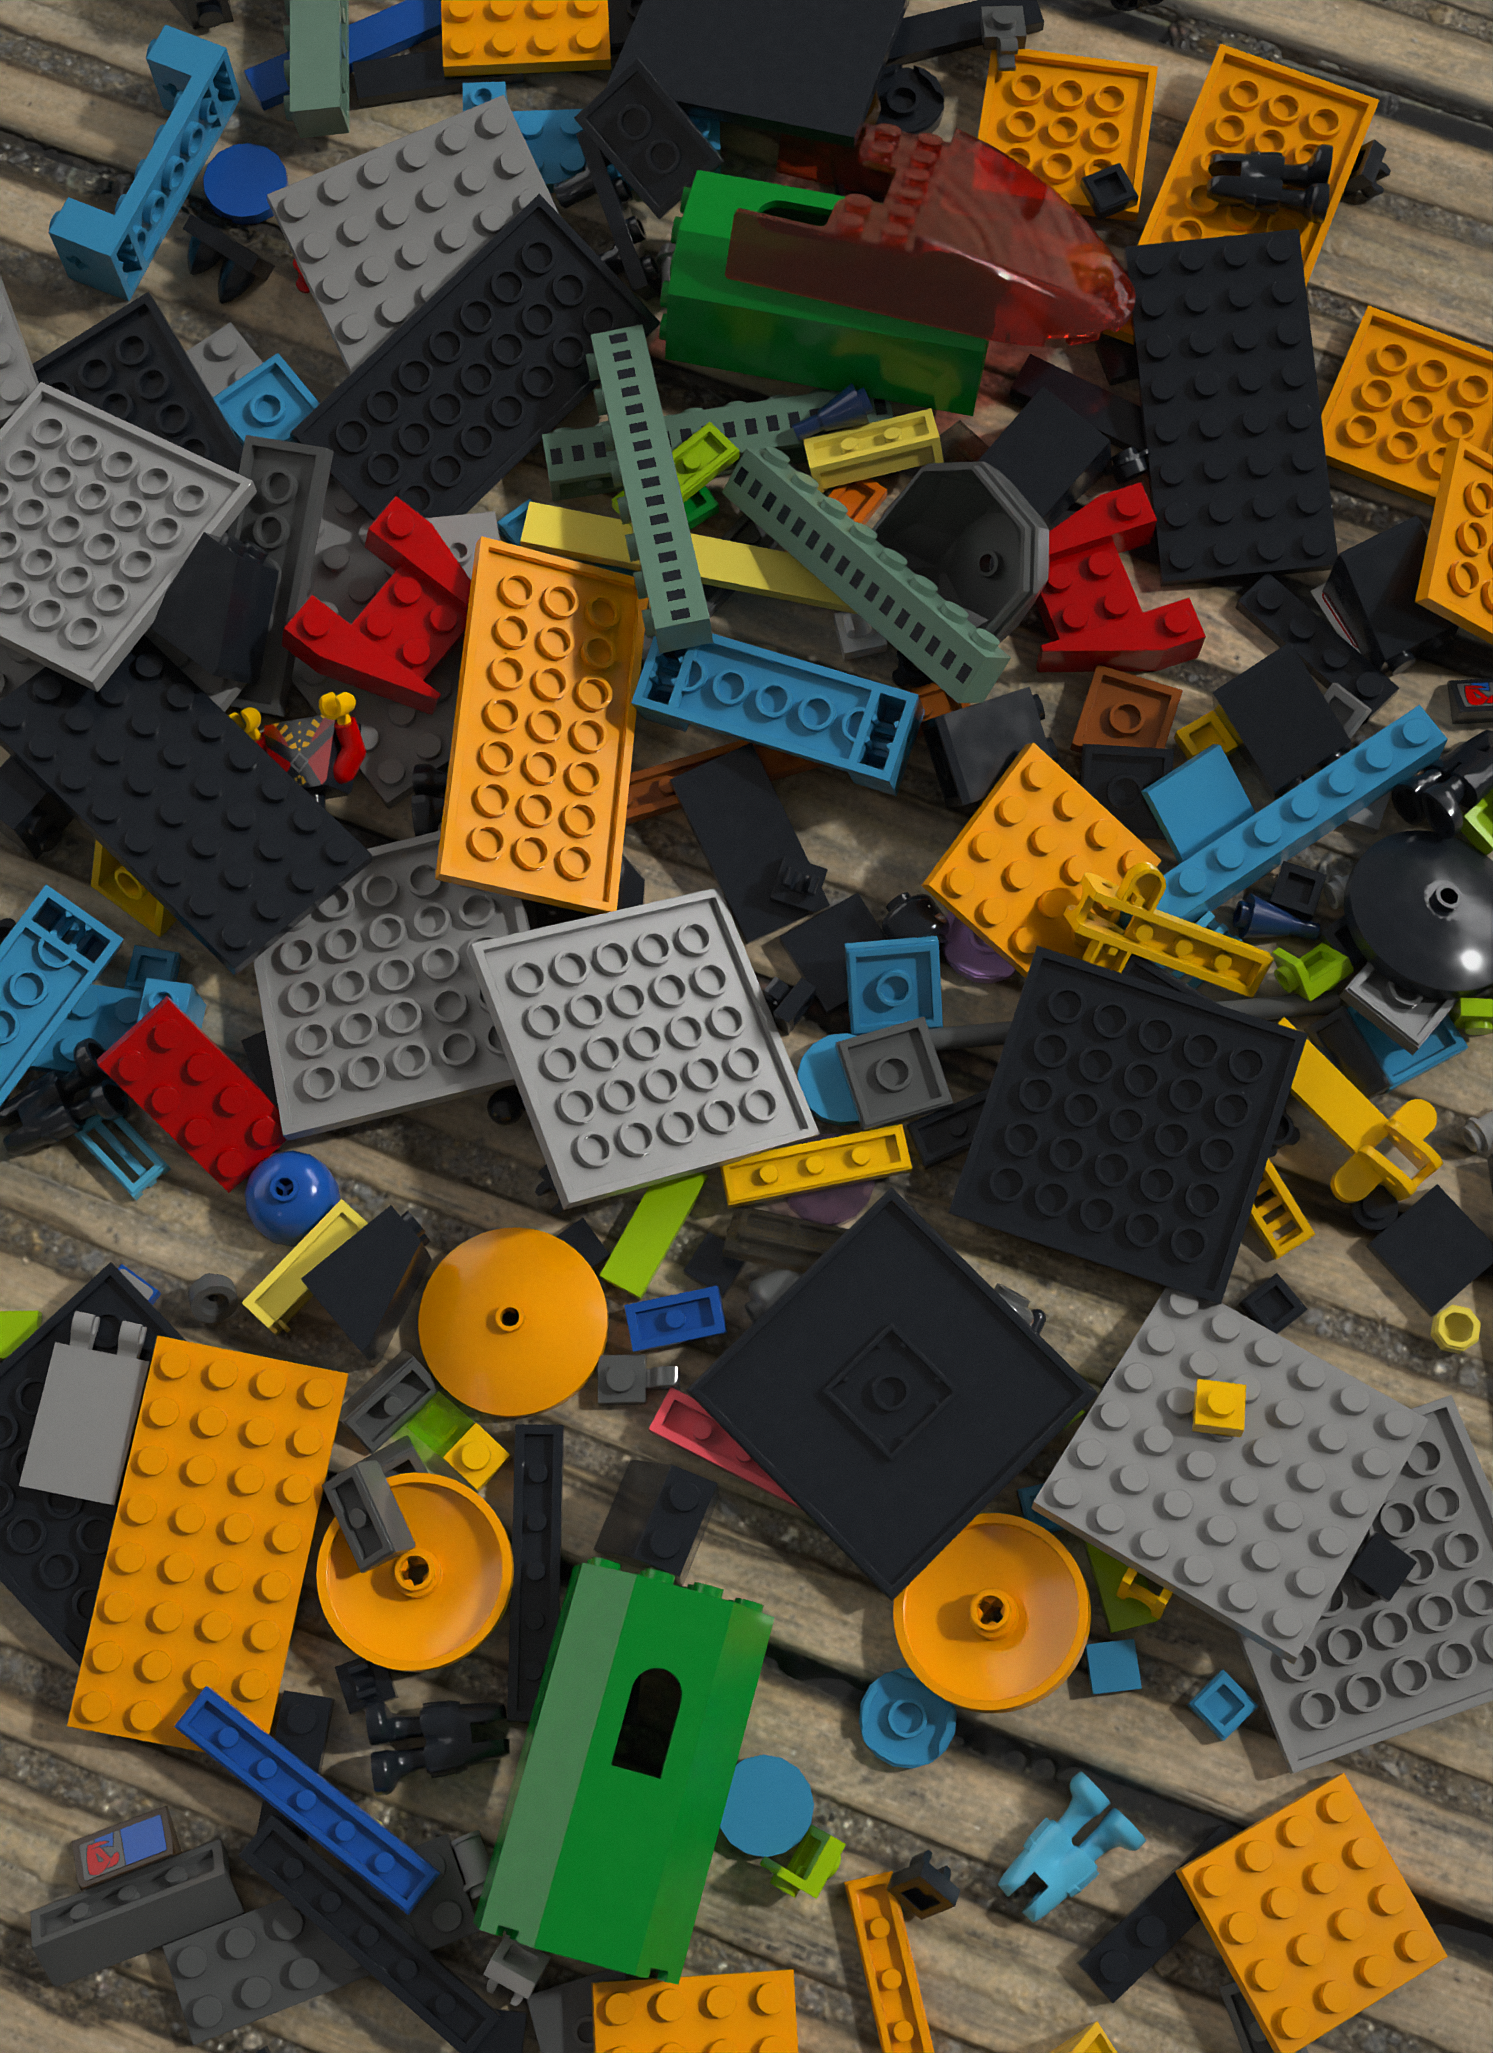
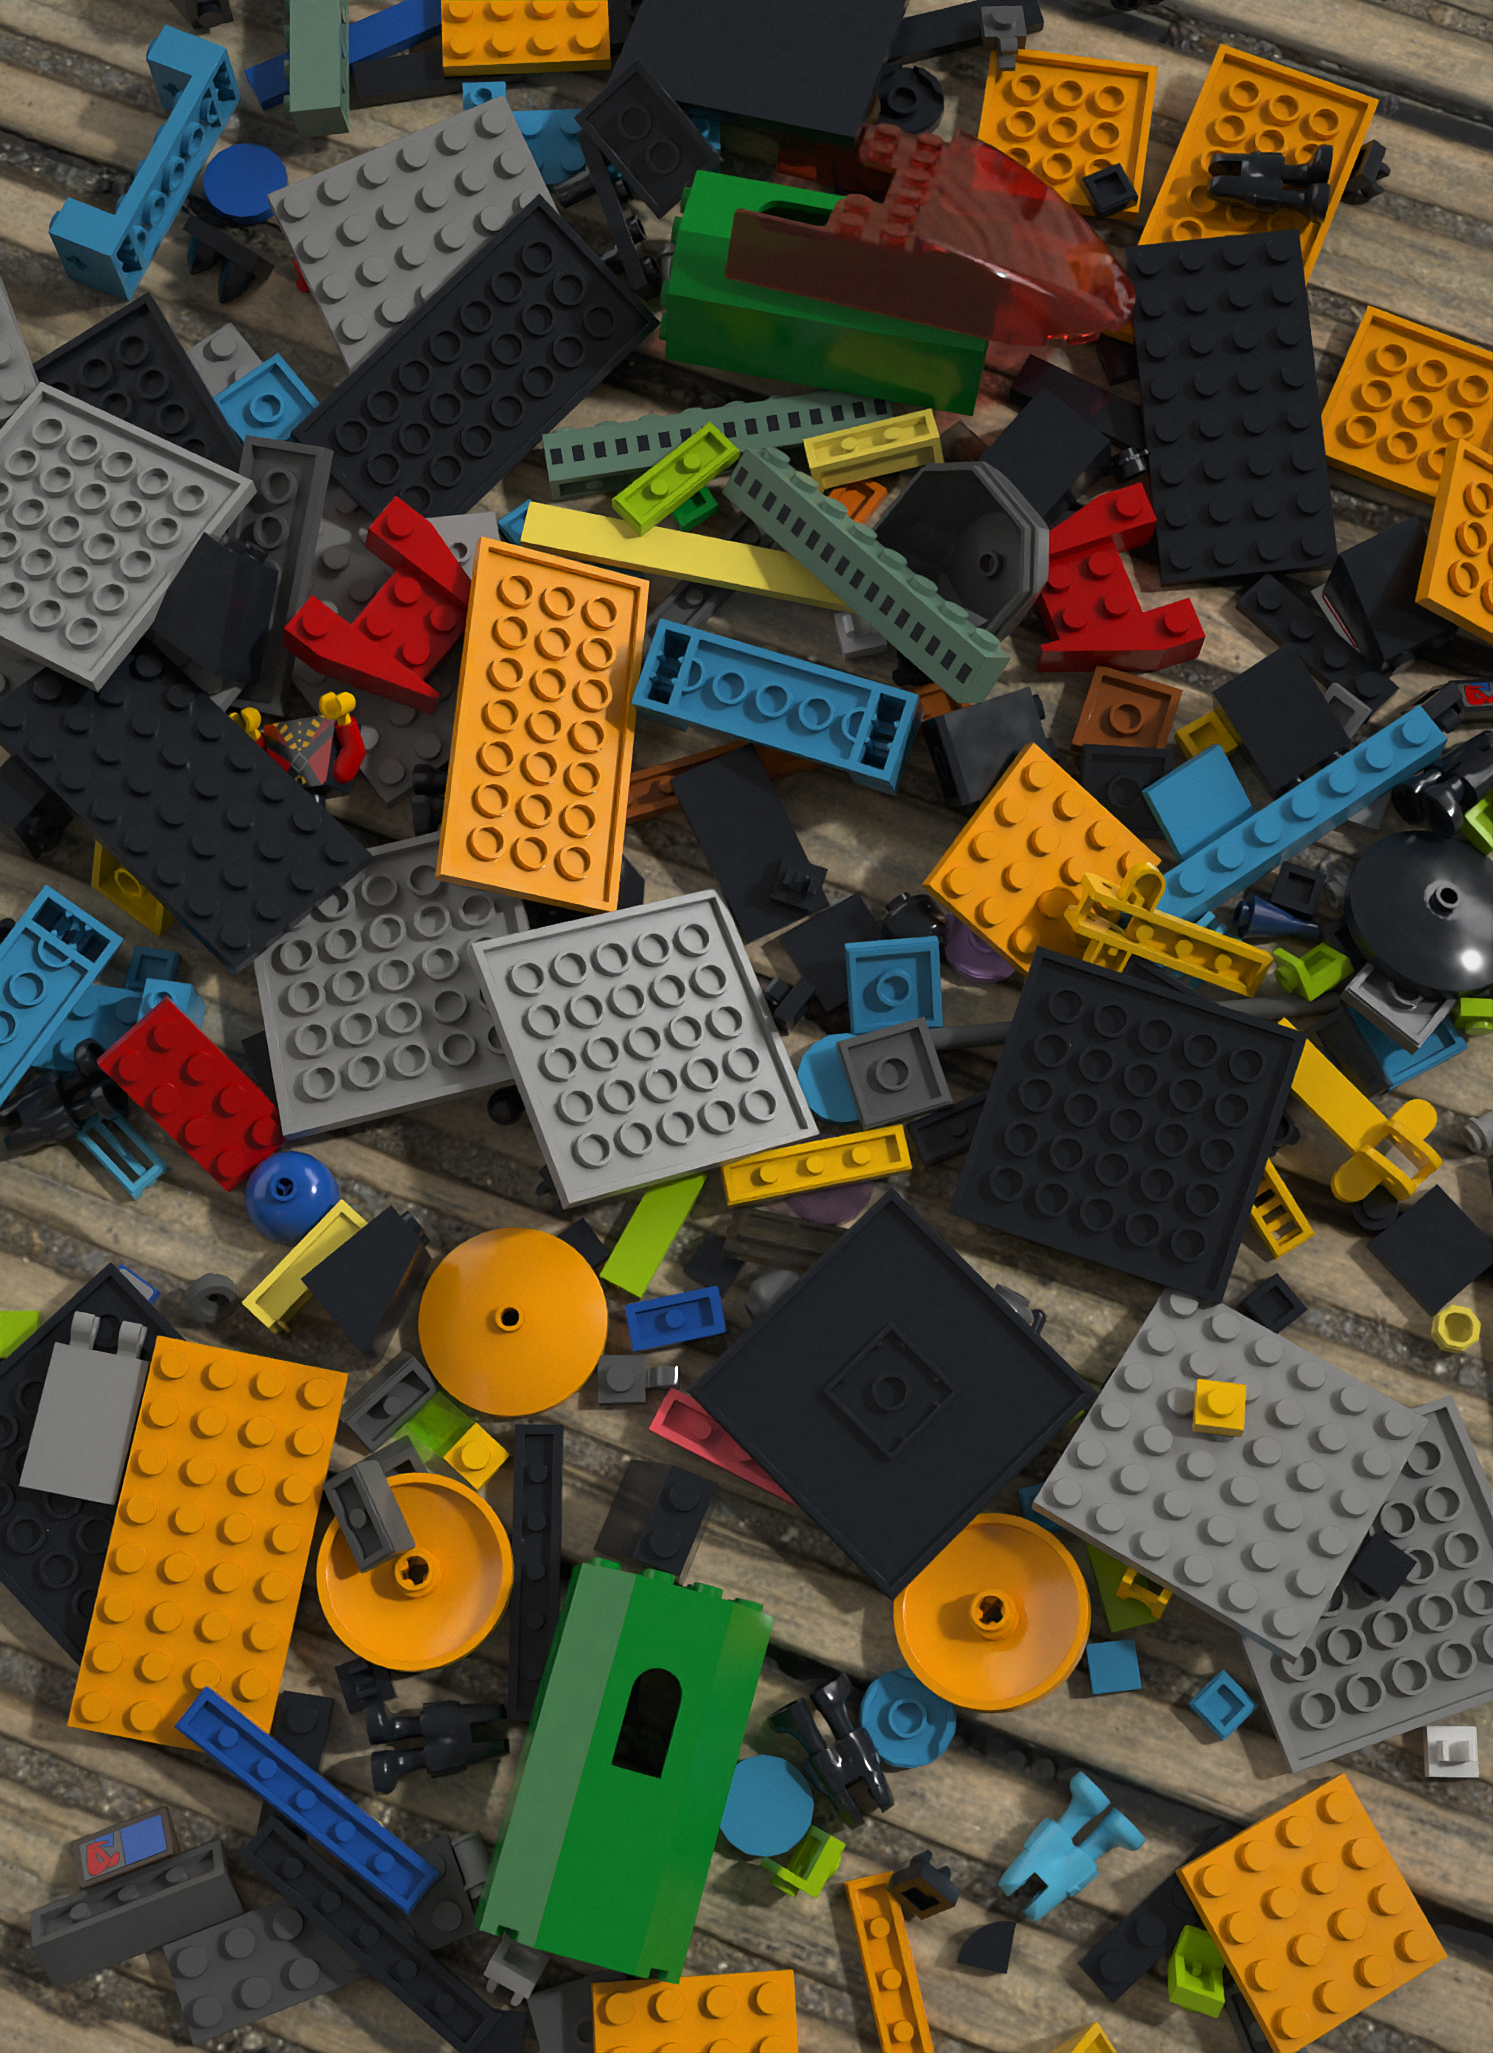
sand green brick [586,324,713,654] -> none
dark blue cone [792,383,874,441] -> none
none -> black piece [766,1672,895,1830]
none -> black tile [956,1921,1016,1974]
none -> lime bracket [1167,1925,1225,2018]
none -> black tile [1400,682,1463,734]
none -> white tile [1422,1726,1479,1778]

